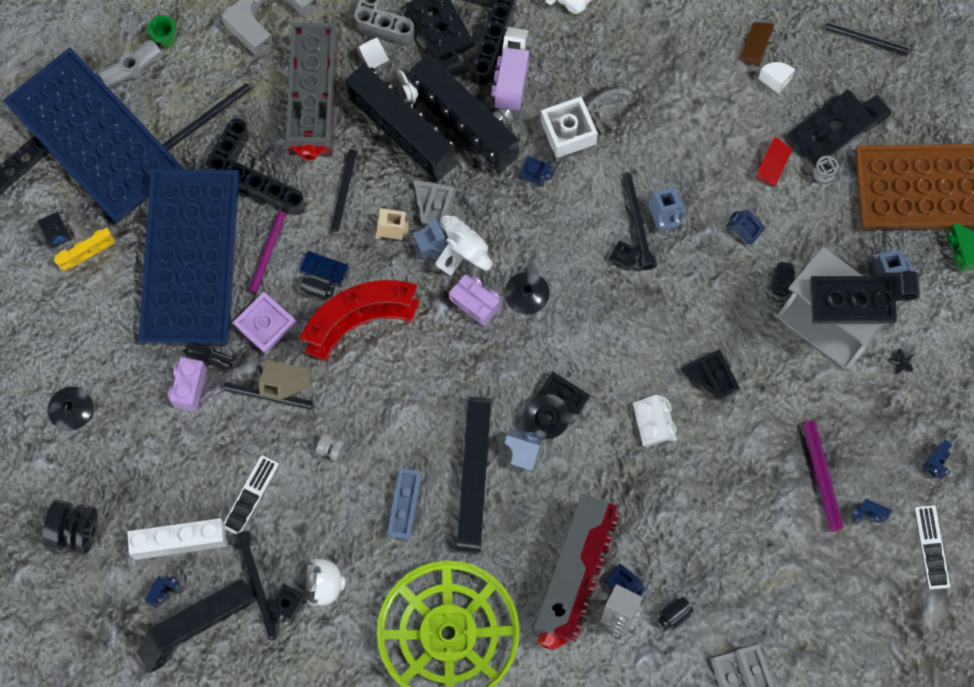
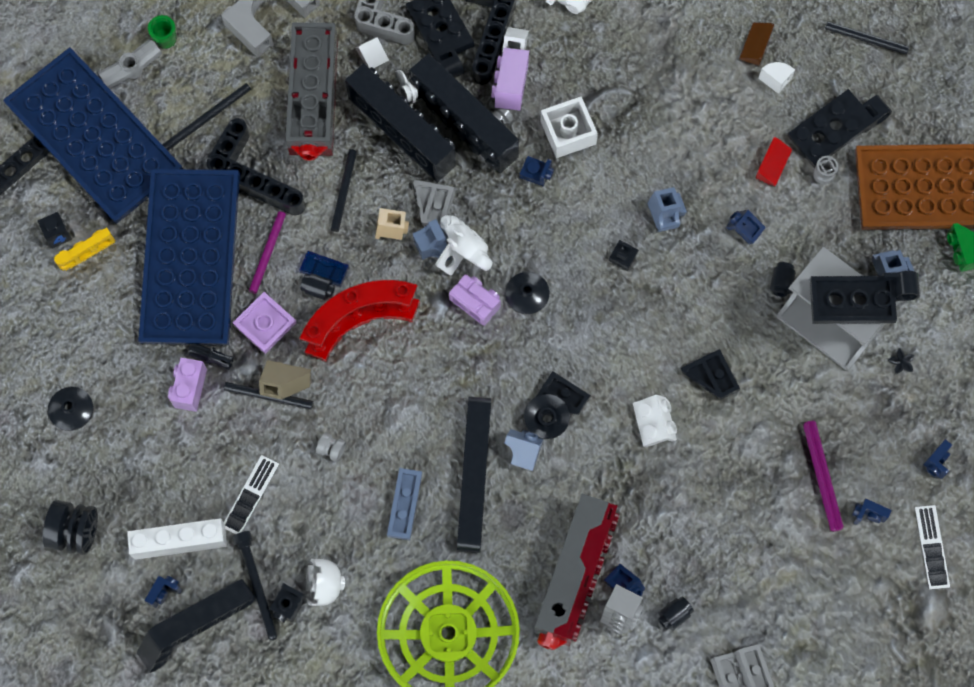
black piece [623,172,657,271] -> none

